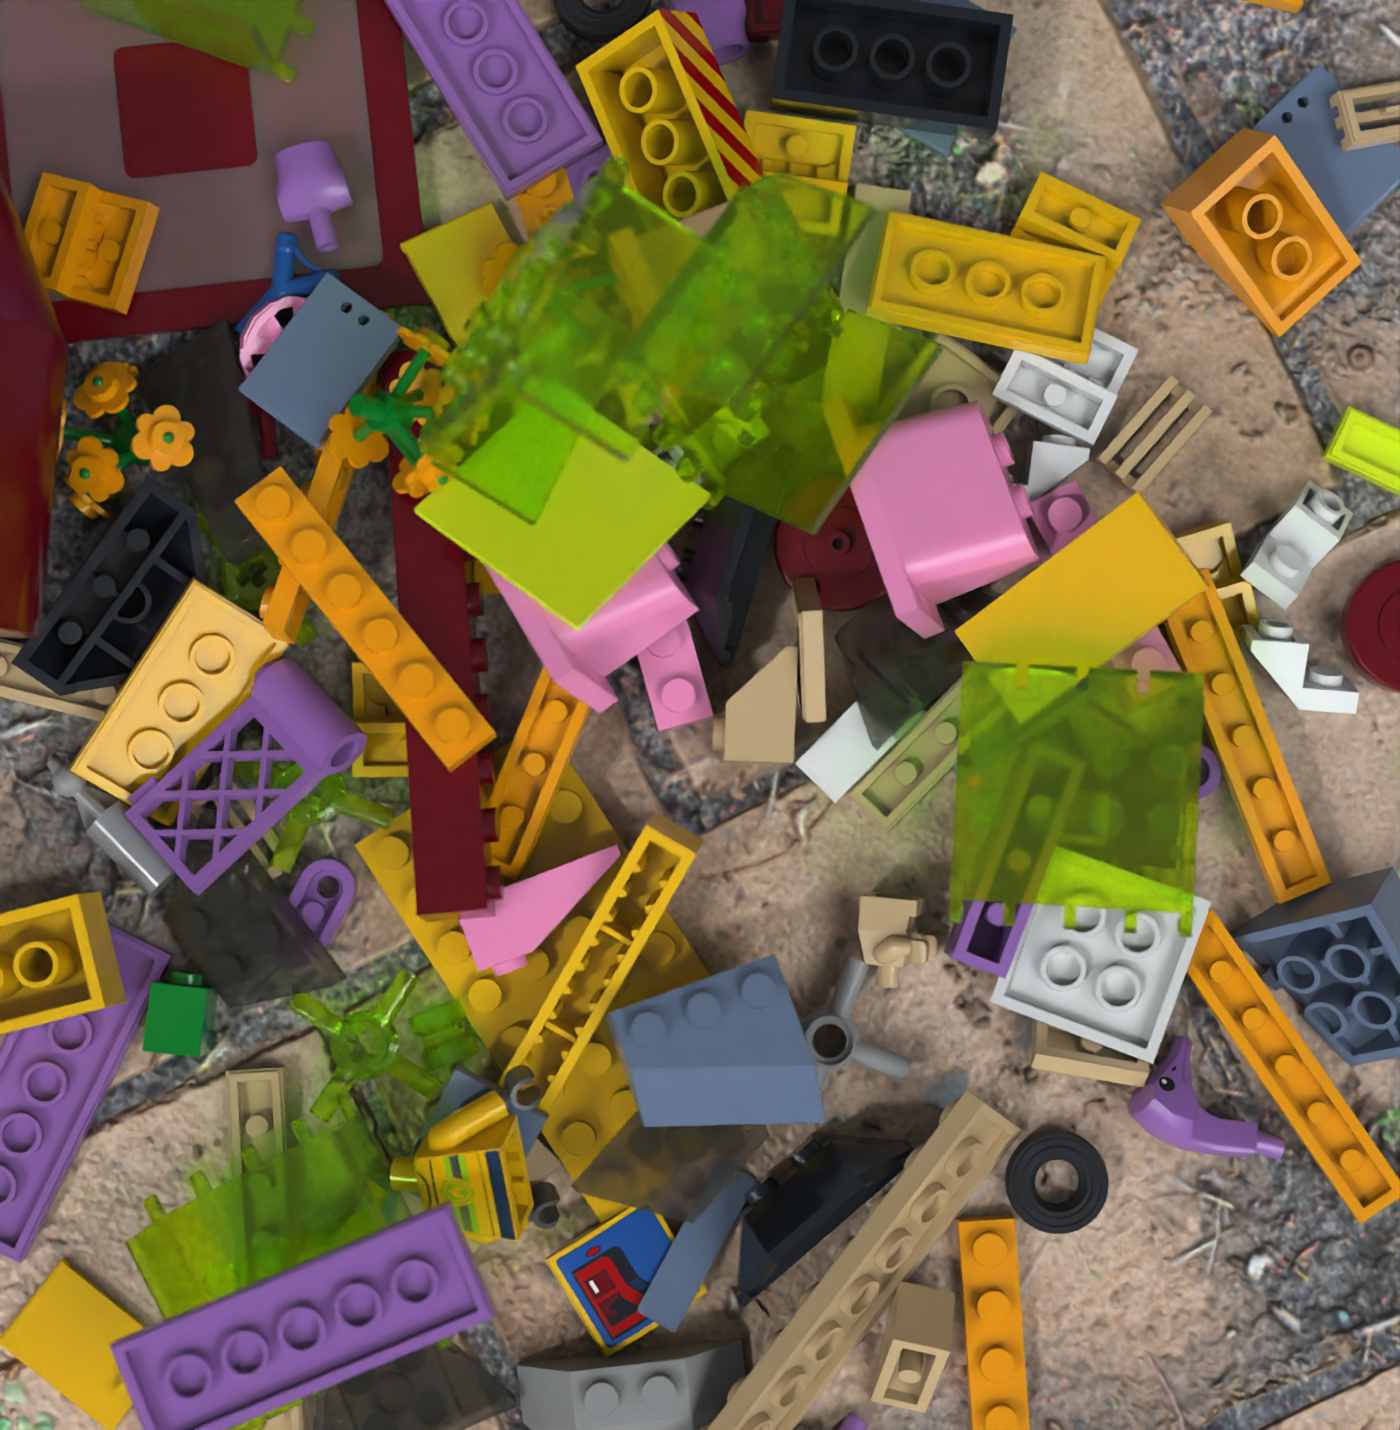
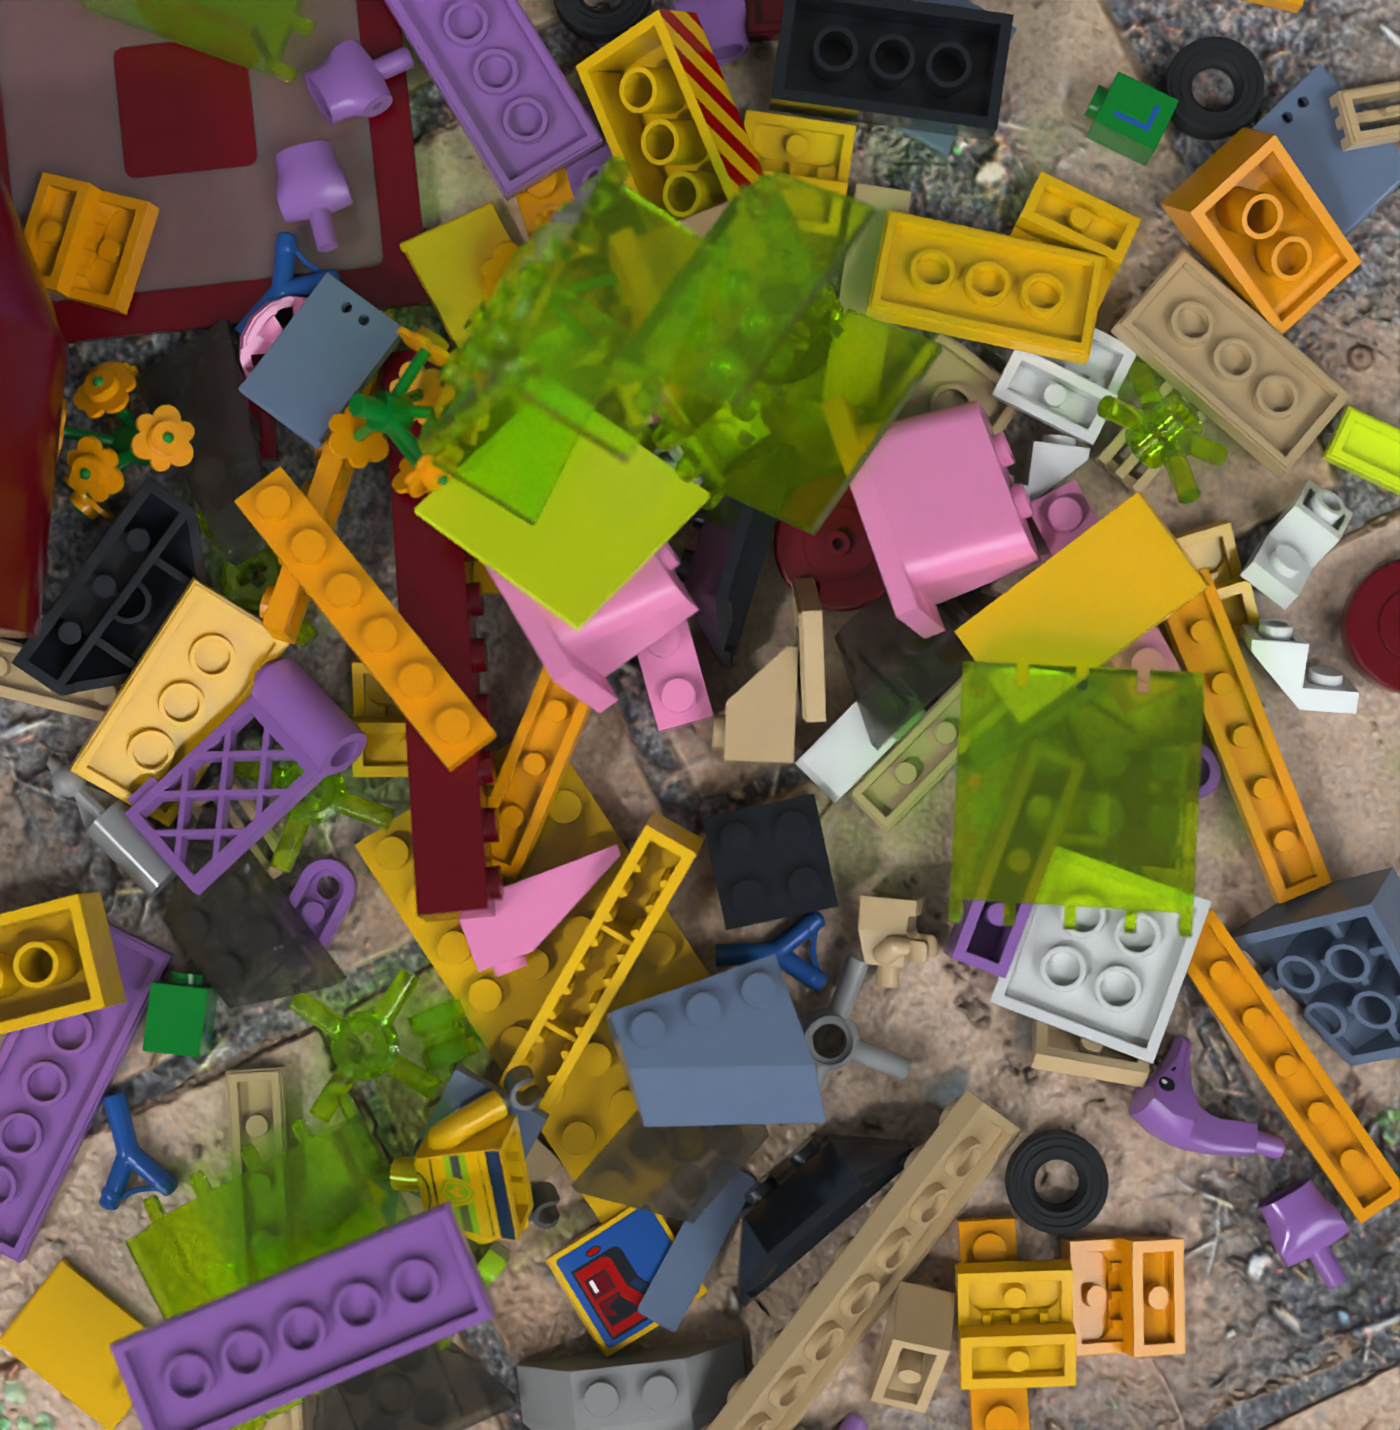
none -> blue piece [99,1091,179,1211]
none -> medium lavender piece [304,40,414,125]
none -> lime tile [476,1240,510,1288]
none -> black brick [702,794,838,930]
none -> blue piece [715,911,828,992]
none -> yellow slope [955,1259,1076,1390]
none -> light orange slope [1060,1236,1185,1357]
none -> green brick [1084,71,1179,166]
none -> clear neon green bar [1097,361,1228,504]
none -> tan tile [1110,249,1351,478]
none -> black tyre [1162,37,1265,141]
none -> medium lavender piece [1258,1177,1349,1289]

